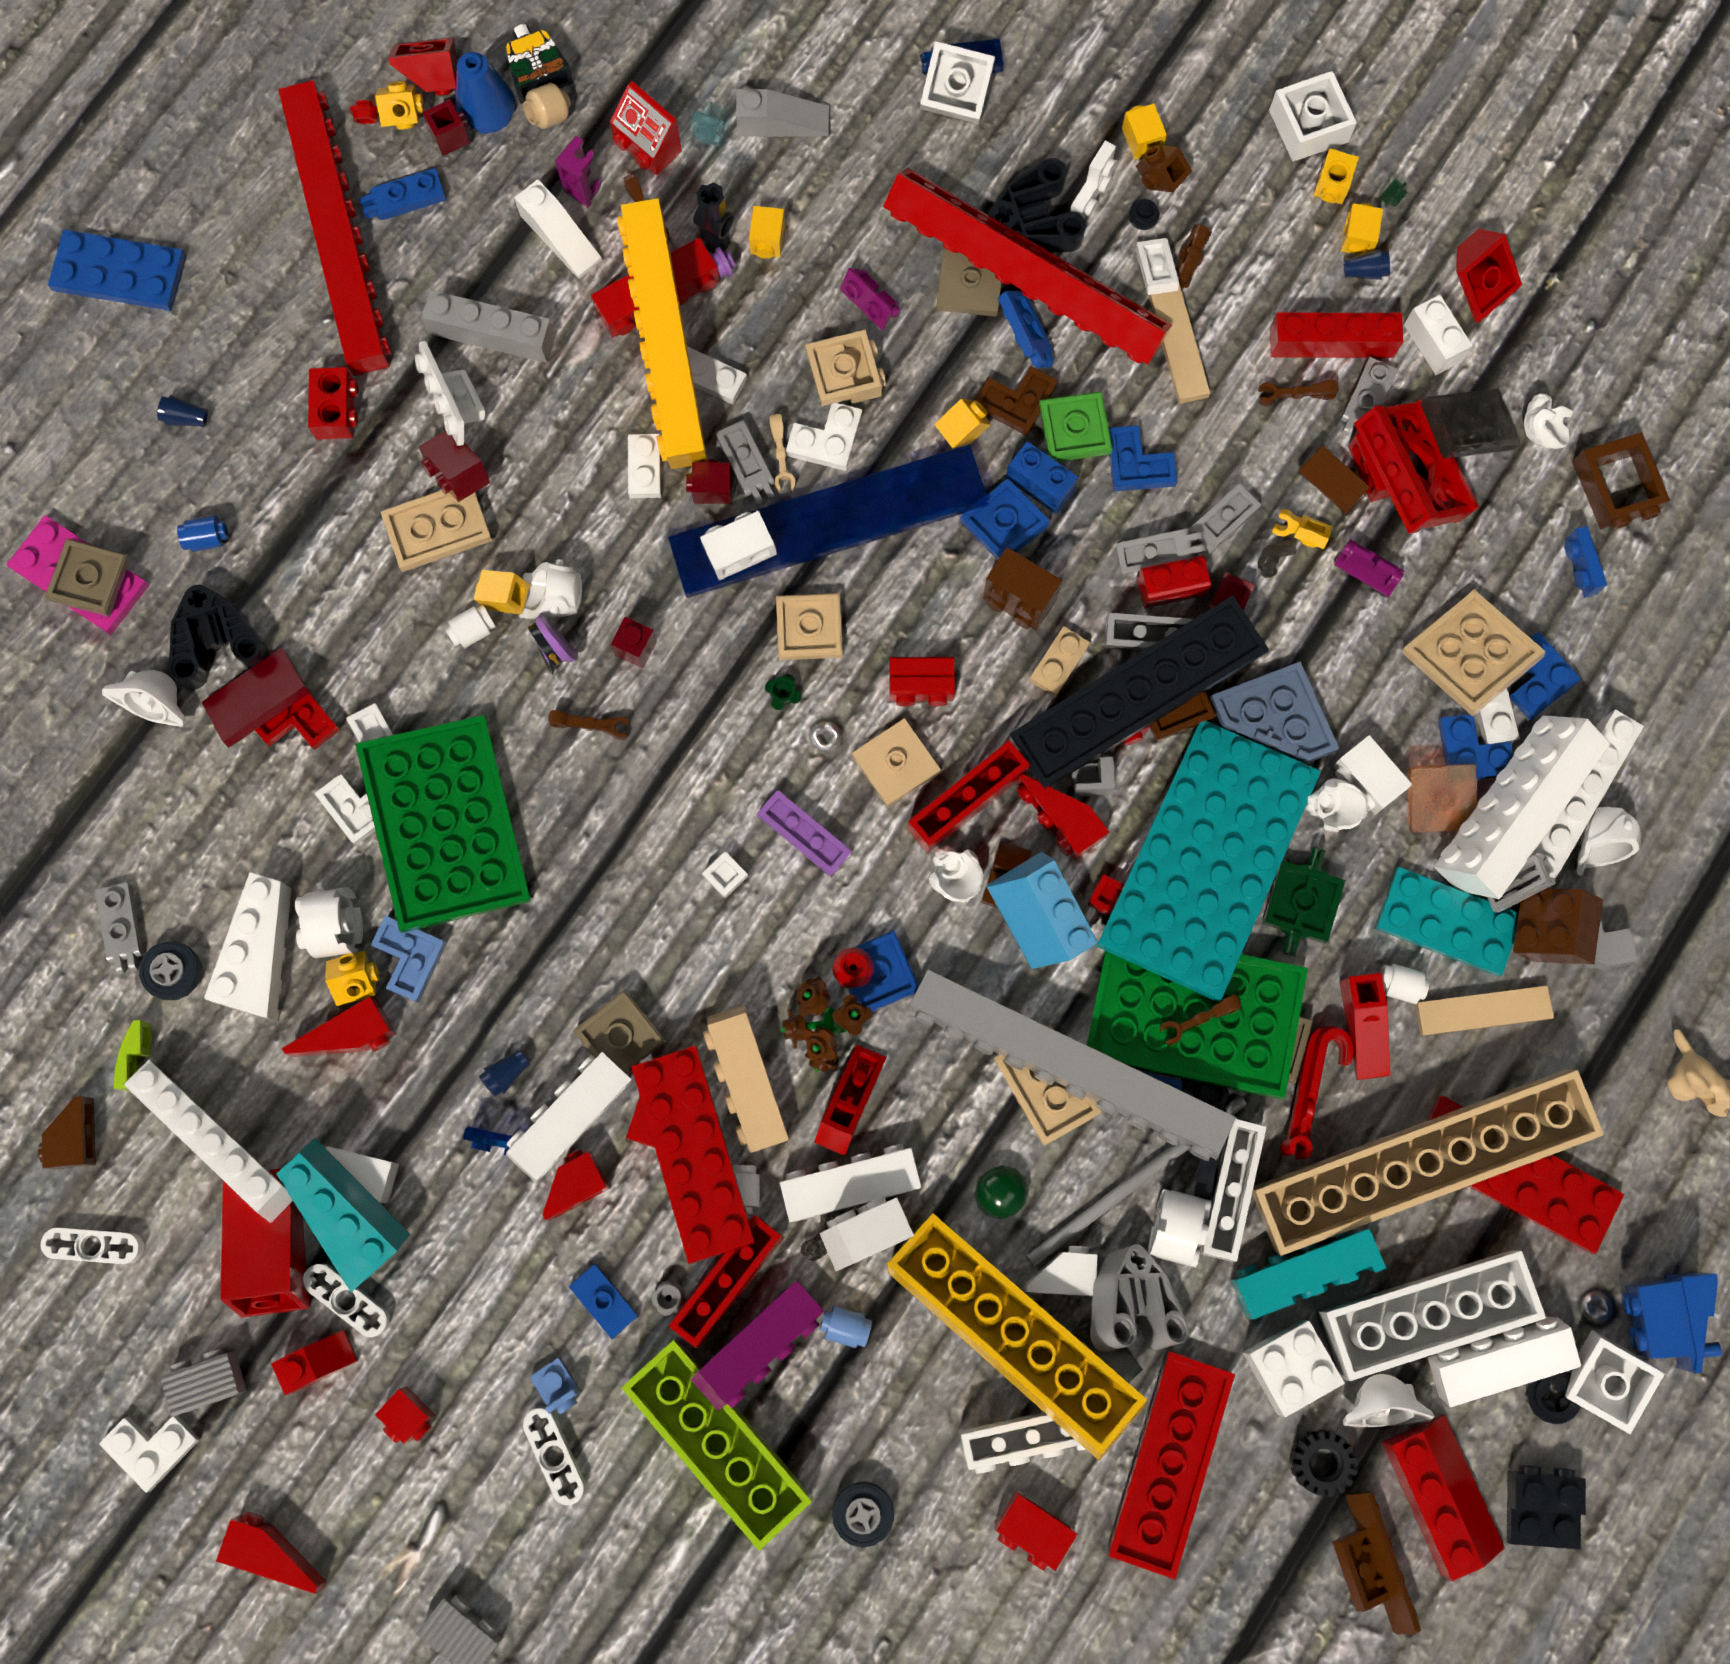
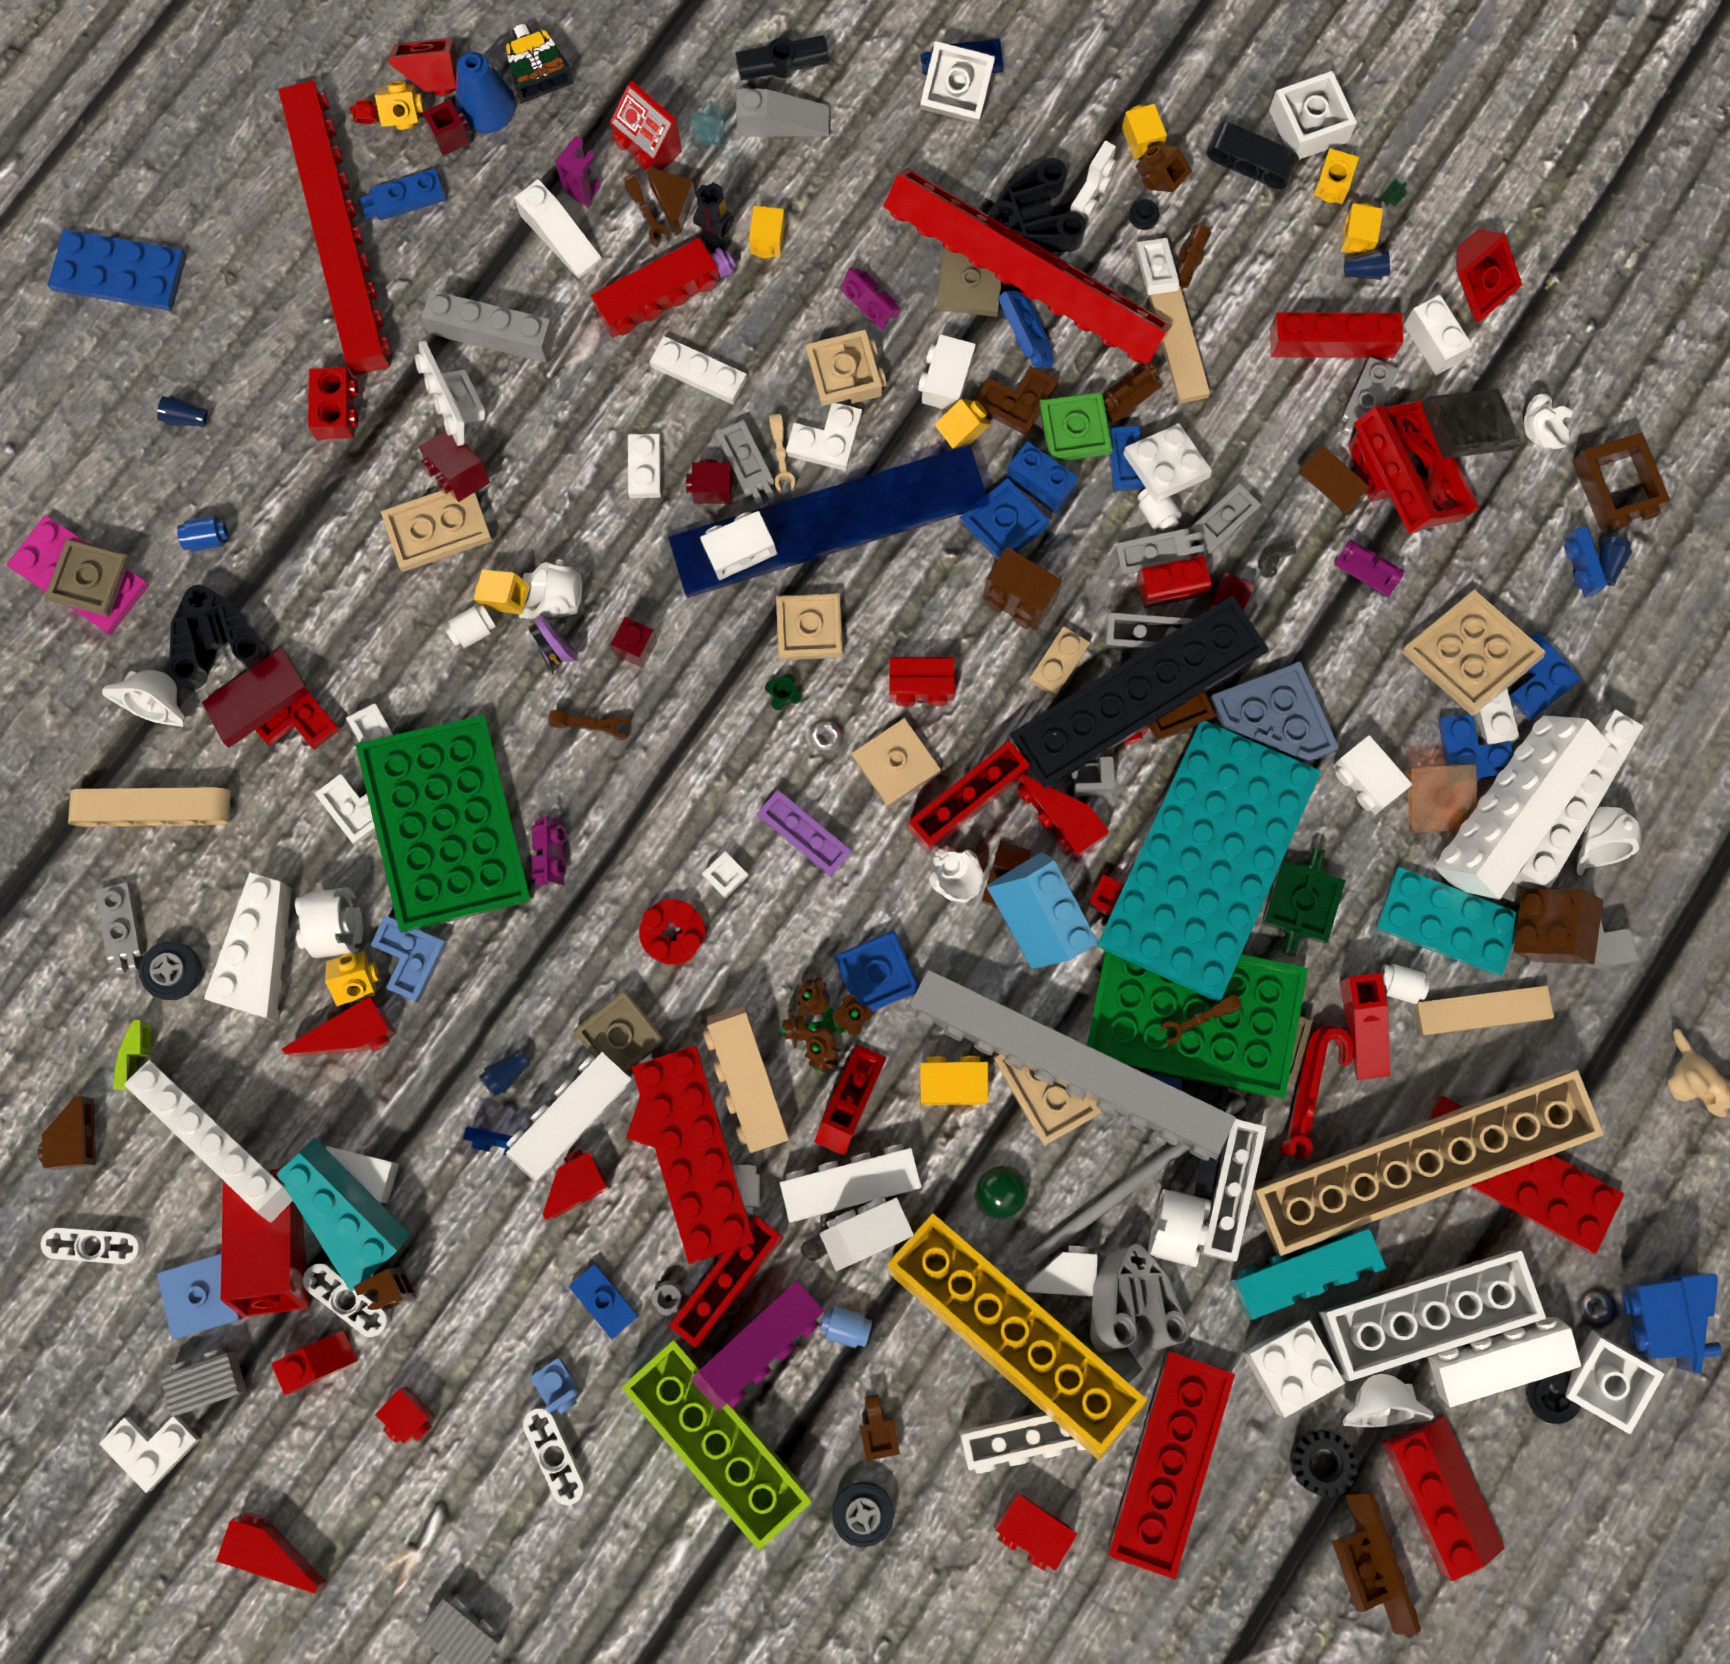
tan head [523,83,571,129] -> none
yellow brick [617,198,707,470] -> none
red plate [832,947,874,989] -> none
reddish brown piece [1258,380,1339,407] -> none
yellow plate [1272,509,1332,549] -> none
white hair [1305,778,1368,832] -> none
light grey tile [1487,852,1556,913] -> none
black plate [1507,1465,1586,1550] -> none
none -> tan beam [68,787,231,827]
none -> medium blue plate [157,1254,242,1340]
none -> reddish brown hinge [353,1268,418,1310]
none -> magenta hinge [532,816,567,886]
none -> red plate [639,899,706,966]
none -> reddish brown slope [646,168,695,236]
none -> black piece [735,35,829,81]
none -> reddish brown plate [859,1394,900,1461]
none -> white brick [918,334,976,411]
none -> yellow brick [919,1056,988,1106]
none -> reddish brown hinge [1102,363,1162,424]
none -> white plate [1123,424,1212,502]
none -> white brick [1137,489,1181,533]
none -> black beam [1206,122,1299,189]
none -> dark blue cone [1599,536,1633,586]

